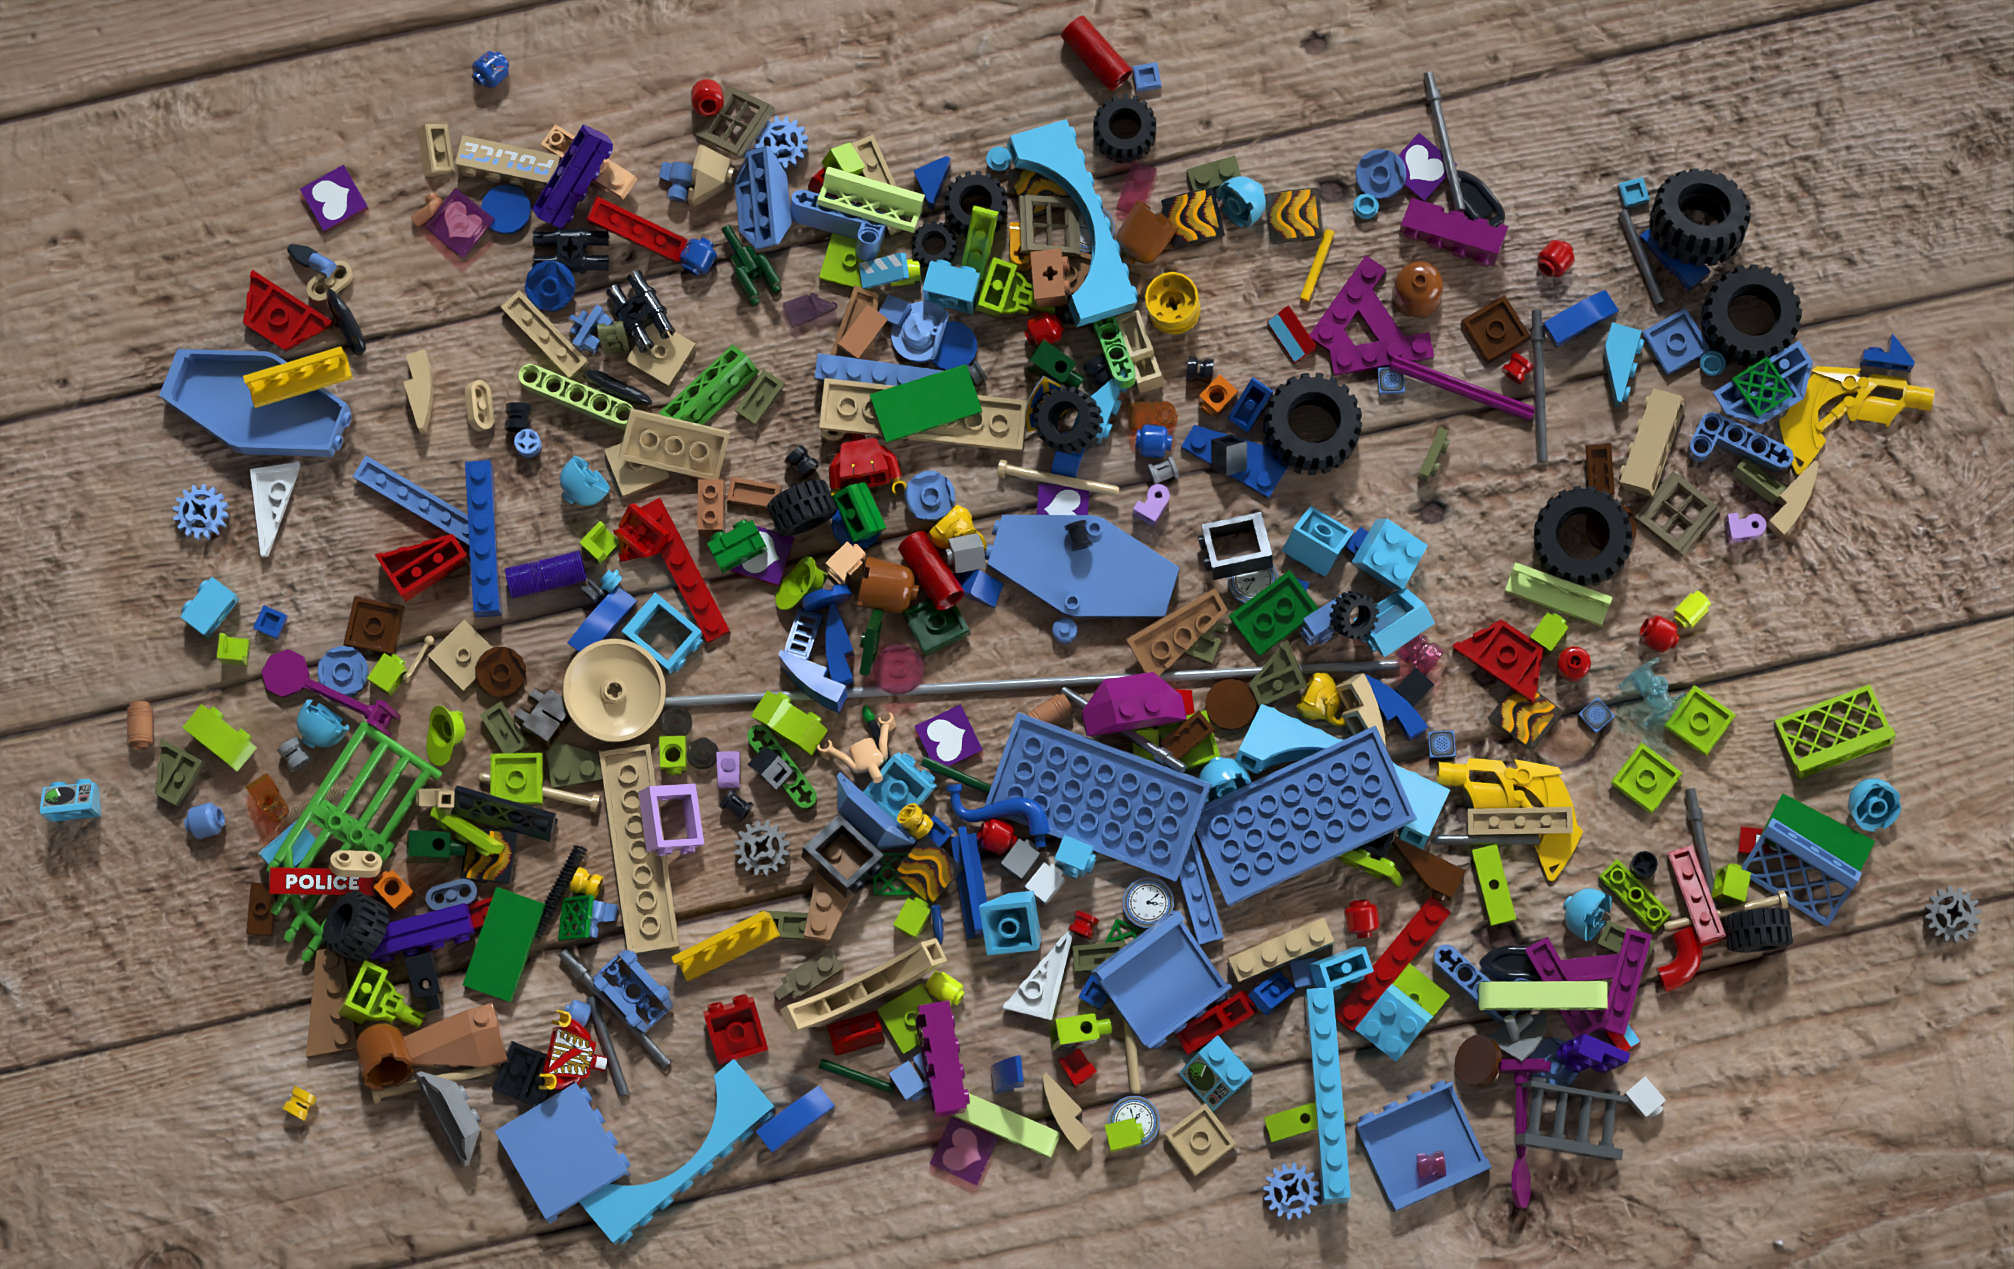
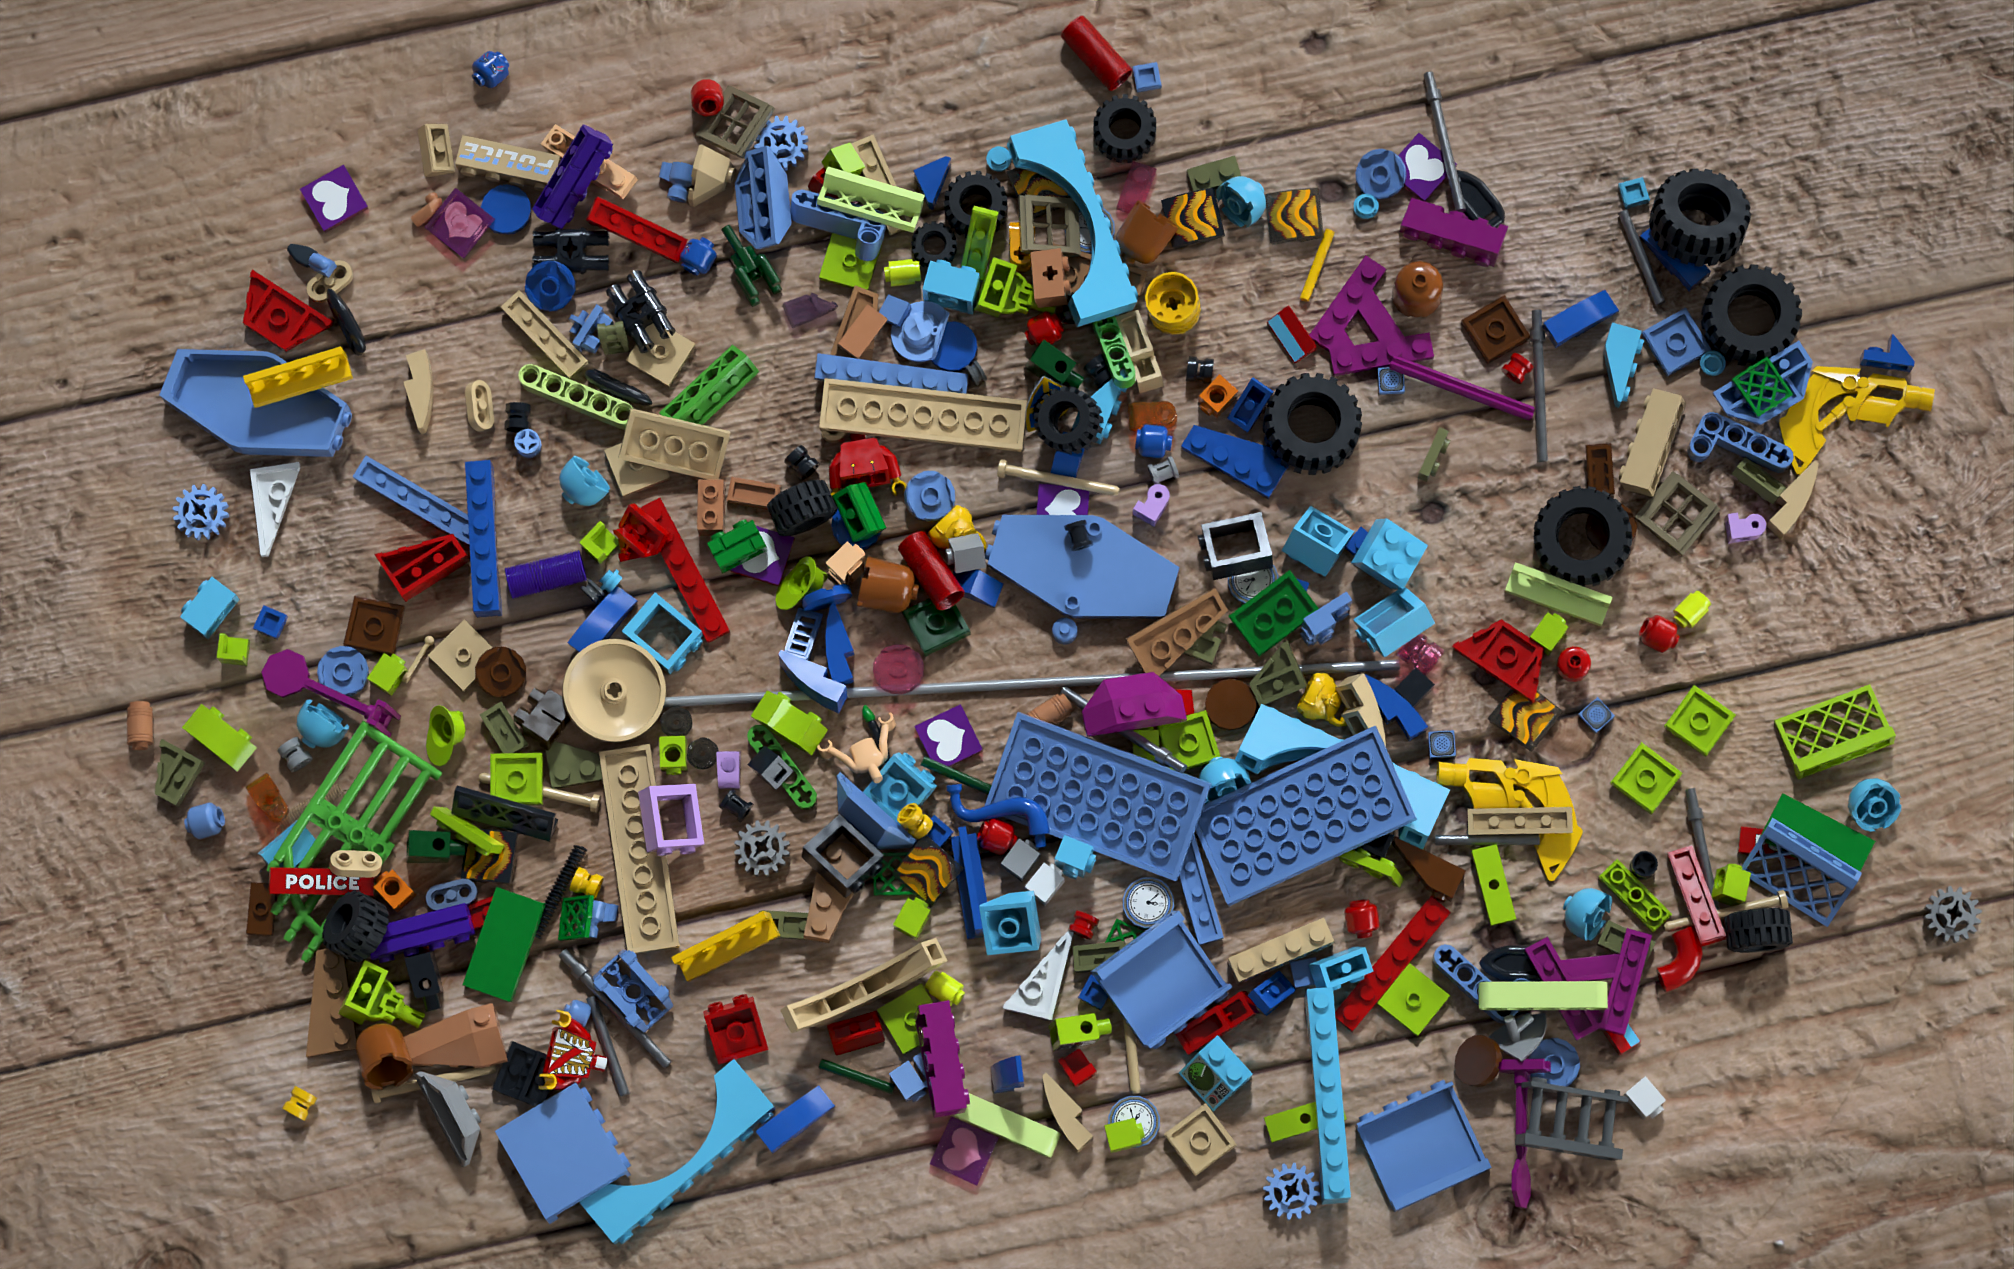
medium azure slope [40,779,101,822] -> none
tan piece [416,789,455,807] -> none
olive plate [735,370,785,426] -> none
dark tan hinge [773,947,844,1002] -> none
medium azure tile [859,253,909,289] -> none
dark green plate [859,608,884,676] -> none
green tile [869,364,983,444] -> none
blue helmet [931,905,944,944] -> none
reddish brown plate [1159,710,1215,761] -> none
black panel [1211,434,1247,476] -> none
black tyre [1329,591,1379,640] -> none
medium azure brick [1355,984,1433,1062] -> none
clear pink wheel [1416,1150,1446,1180] -> none
red head [1537,240,1575,277] -> none
dark purple plate [1556,1034,1630,1073] -> none
clear light blue hose [1618,657,1687,725] -> none

